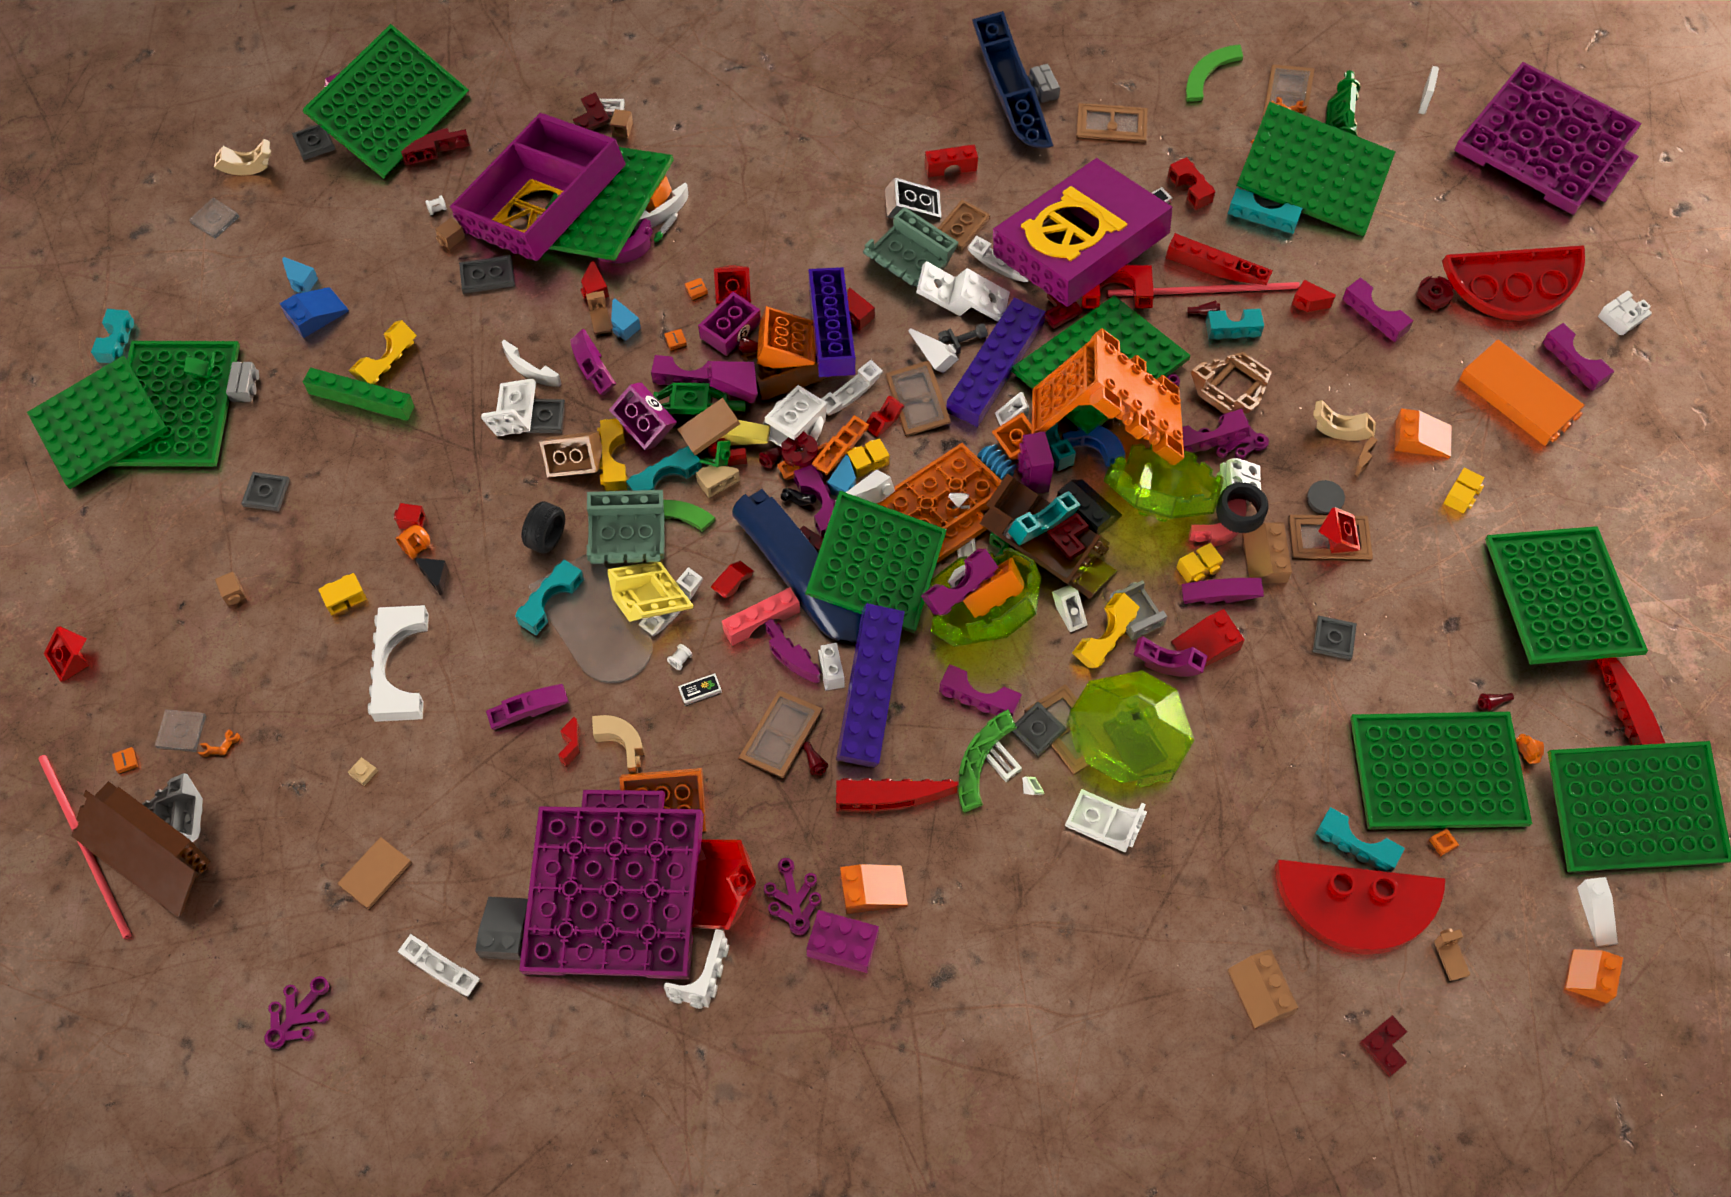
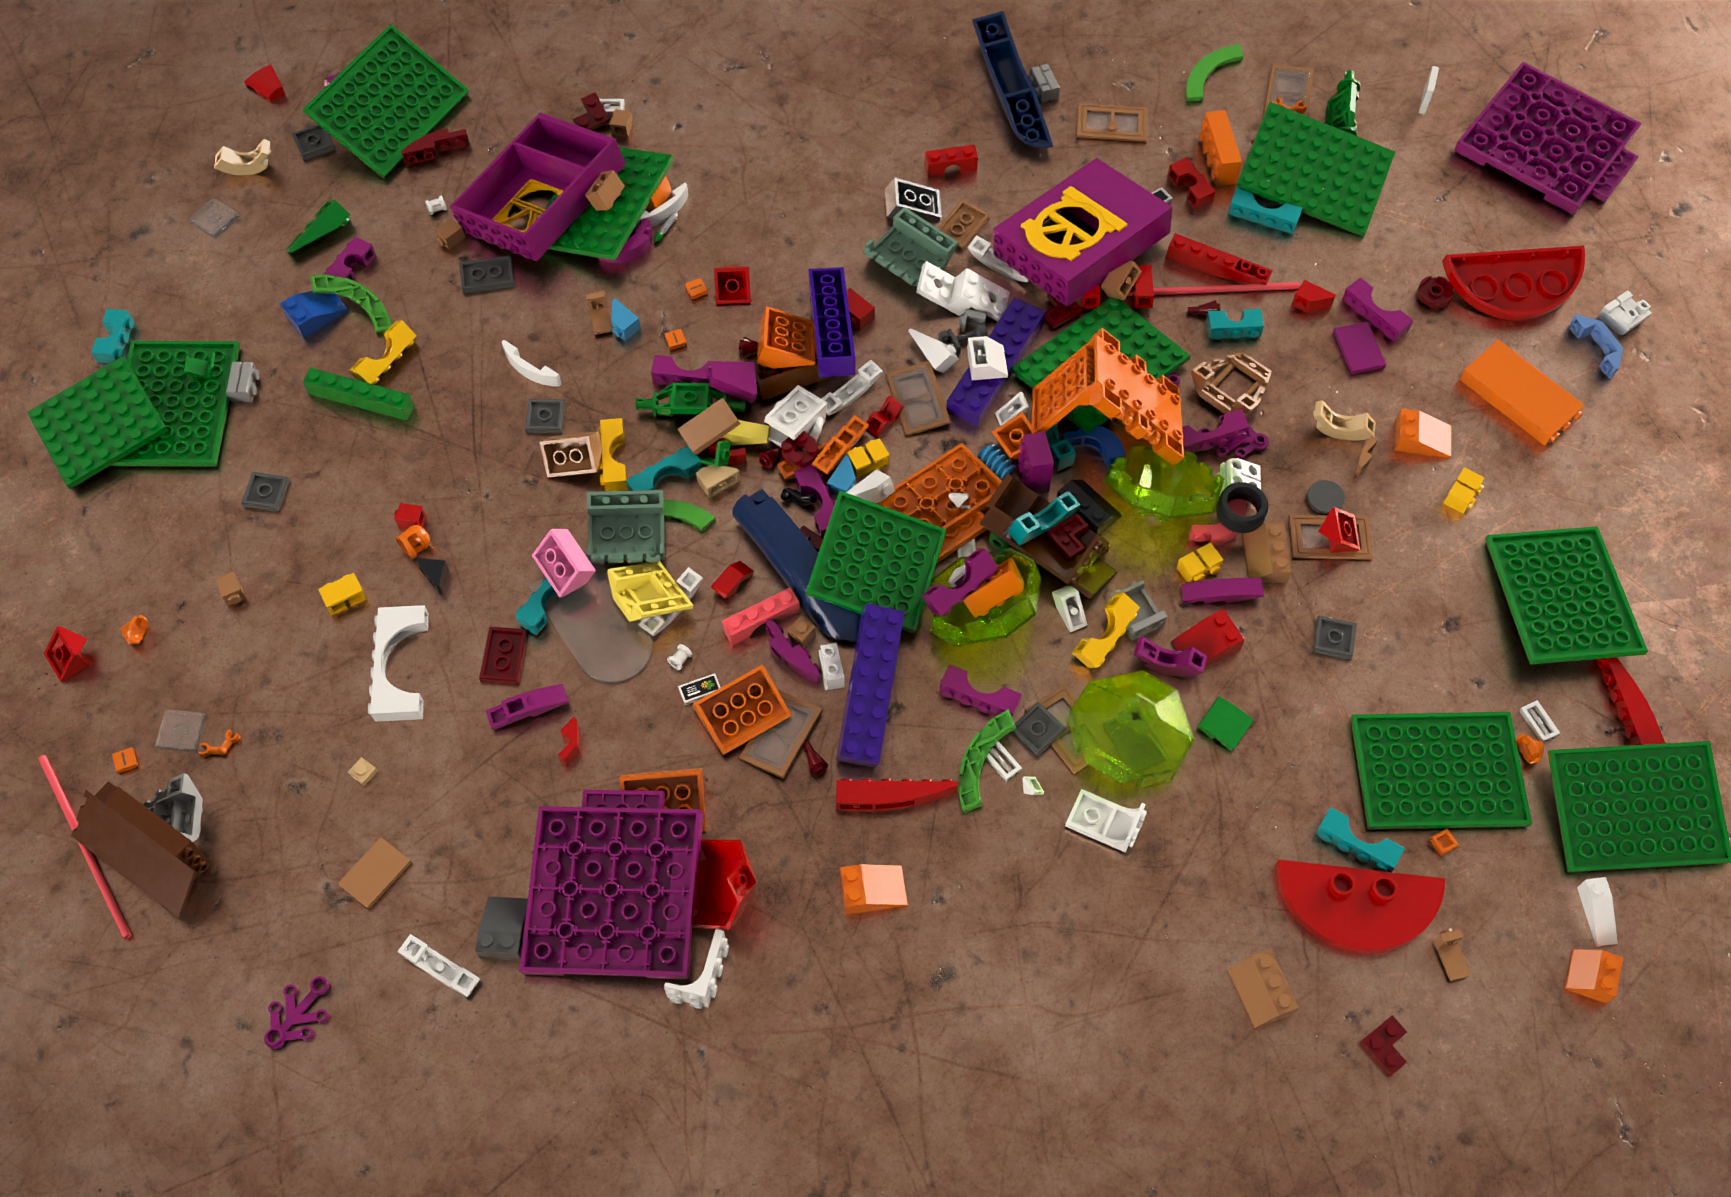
dark azure slope [282,257,318,293] -> none
white bracket [481,378,536,436] -> none
black tyre [521,501,566,554] -> none
magenta slope [570,329,616,395] -> none
red slope [580,261,609,299] -> none
tan arch [592,715,644,774] -> none
magenta brick [609,382,677,450] -> none
magenta brick [698,292,761,356] -> none
magenta plant [764,858,822,935] -> none
magenta brick [806,910,879,973] -> none
dark red cone [1478,693,1514,712] -> none
magenta arch [1542,323,1614,392] -> none
none -> orange piece [120,615,148,645]
none -> red slope [244,64,286,101]
none -> green wedge [286,199,351,253]
none -> bright green tile [311,275,392,334]
none -> magenta arch [324,237,376,281]
none -> dark red tile [479,627,529,685]
none -> bright pink slope [532,529,596,598]
none -> medium nougat brick [585,170,625,211]
none -> orange slope [692,664,792,755]
none -> medium nougat brick [788,616,816,649]
none -> light grey bracket [959,309,987,333]
none -> white slope [967,336,1008,380]
none -> medium nougat slope [1101,261,1142,300]
none -> green slope [1197,696,1254,751]
none -> orange brick [1199,110,1242,187]
none -> magenta tile [1333,322,1386,375]
none -> white tile [1519,700,1560,743]
none -> medium blue slope [1569,314,1623,379]

